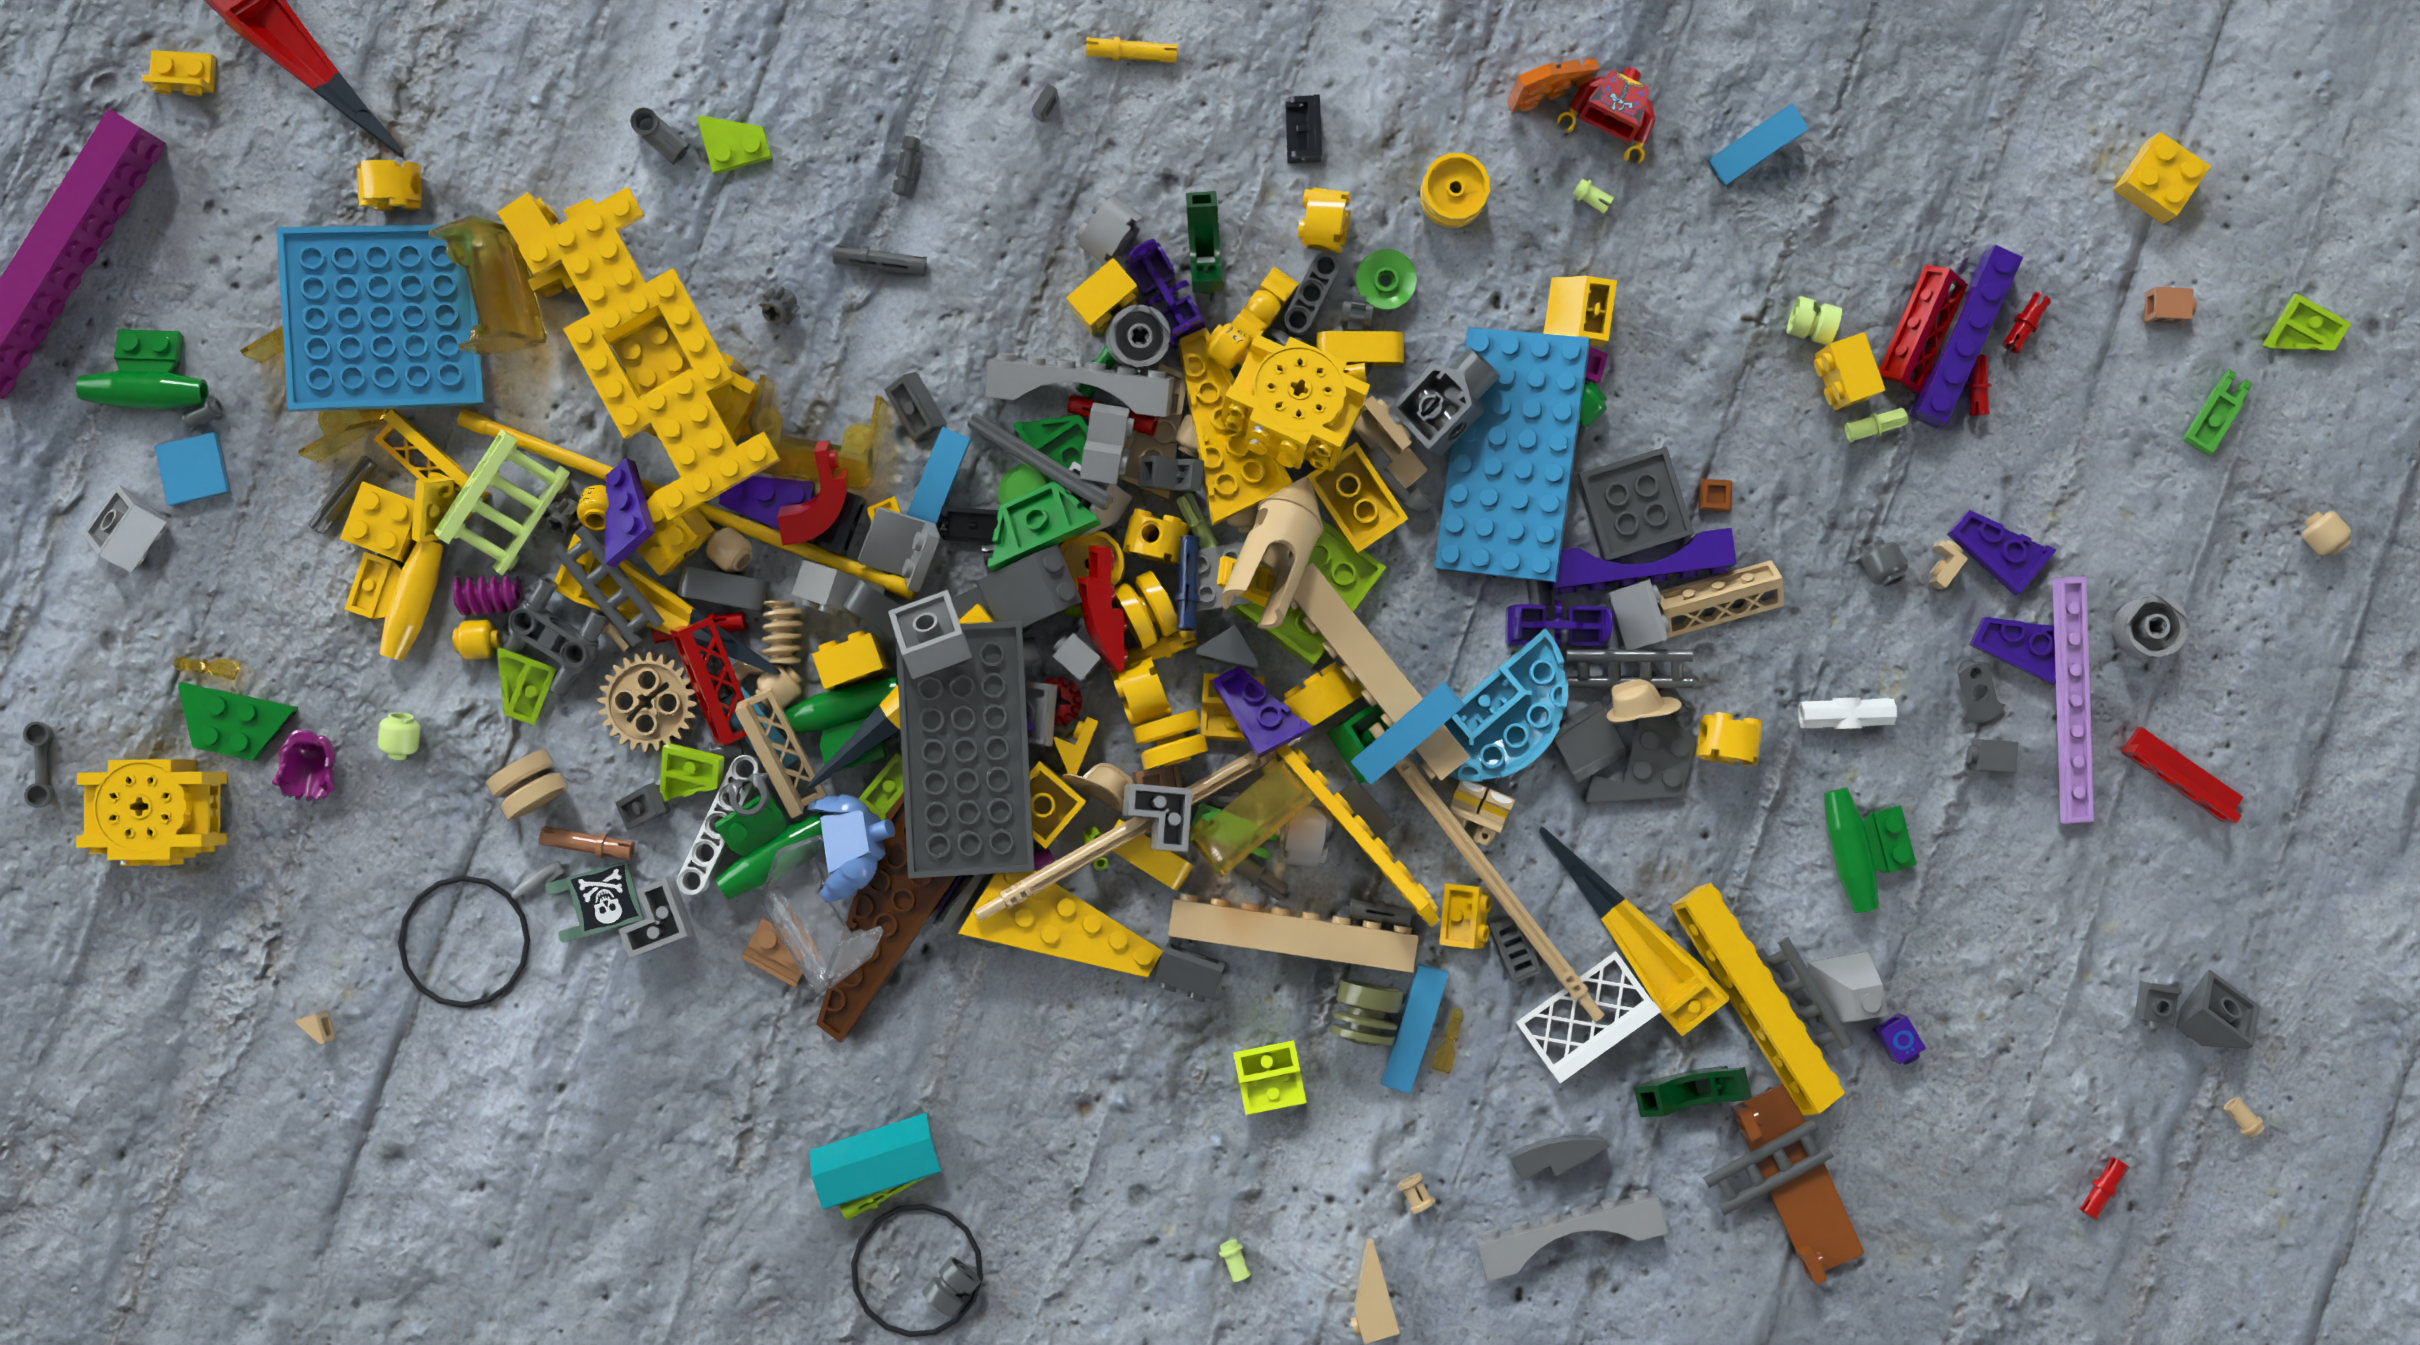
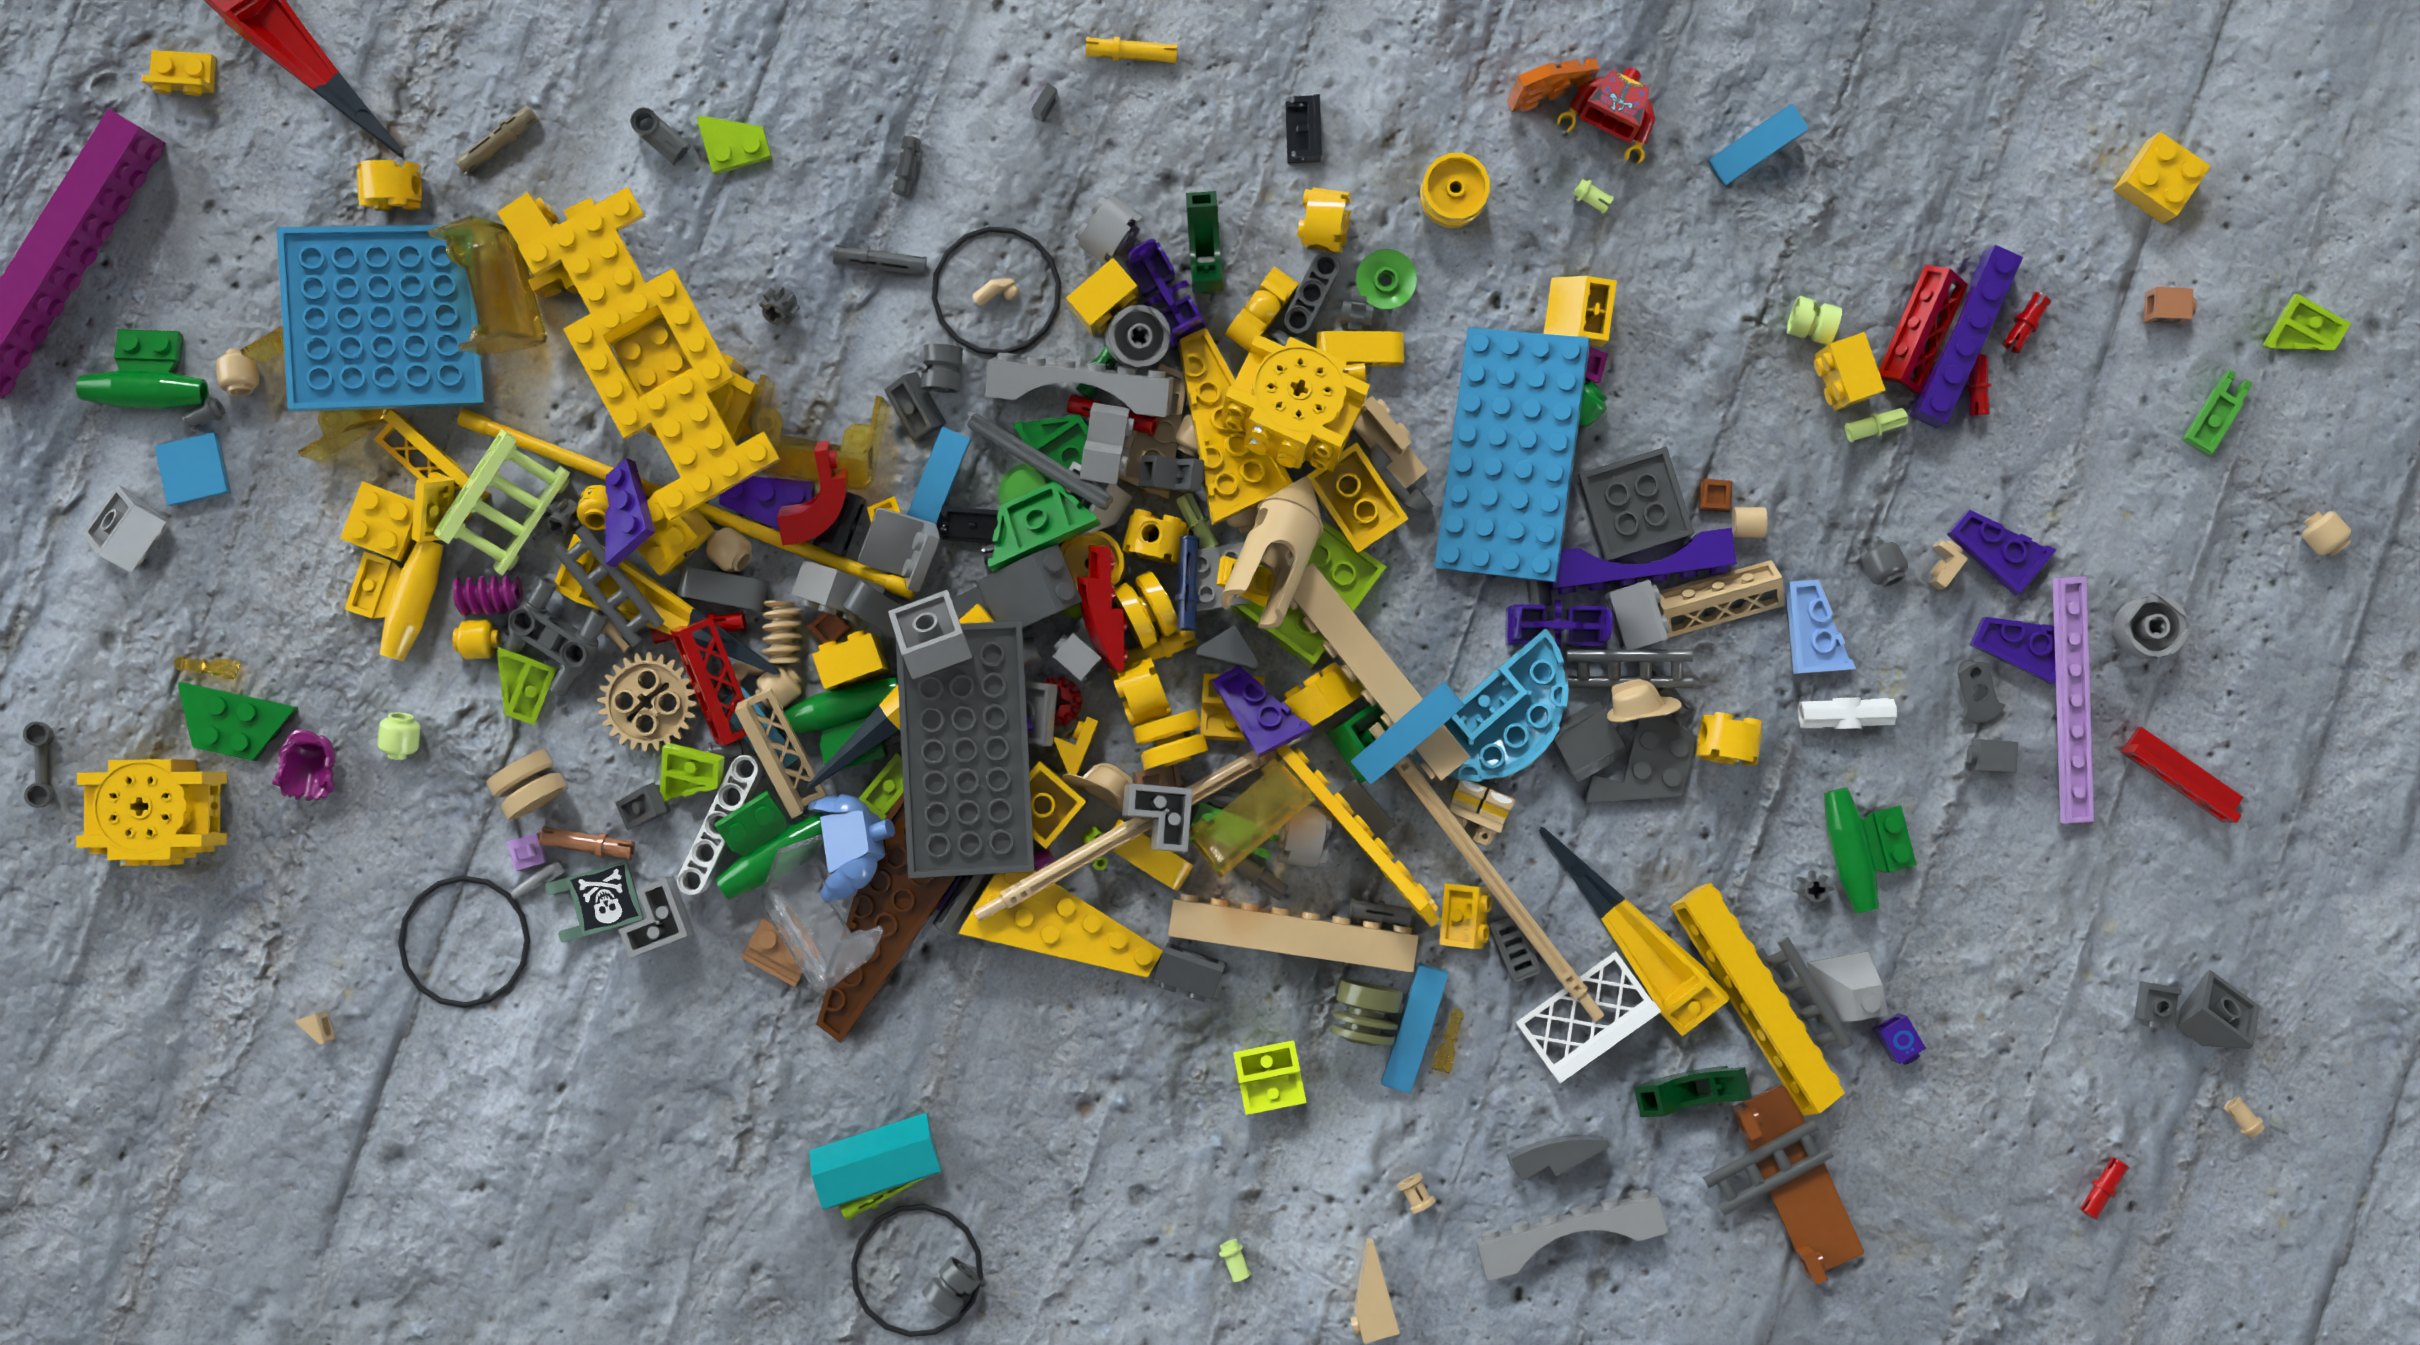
dark grey axle [308,455,377,534] -> none
dark grey piece [723,773,770,817] -> none
yellow head [1205,323,1251,369] -> none
dark grey brick [1389,346,1500,456] -> none
none -> tan head [215,349,259,397]
none -> dark tan pin [454,104,539,176]
none -> lavender tile [507,833,548,871]
none -> dark orange tile [807,612,851,644]
none -> dark grey wheel [920,344,963,393]
none -> black piece [931,226,1061,355]
none -> tan arm [972,278,1020,307]
none -> tan brick [1732,507,1767,538]
none -> light blue wing [1785,580,1856,674]
none -> dark grey gear [1793,870,1834,910]

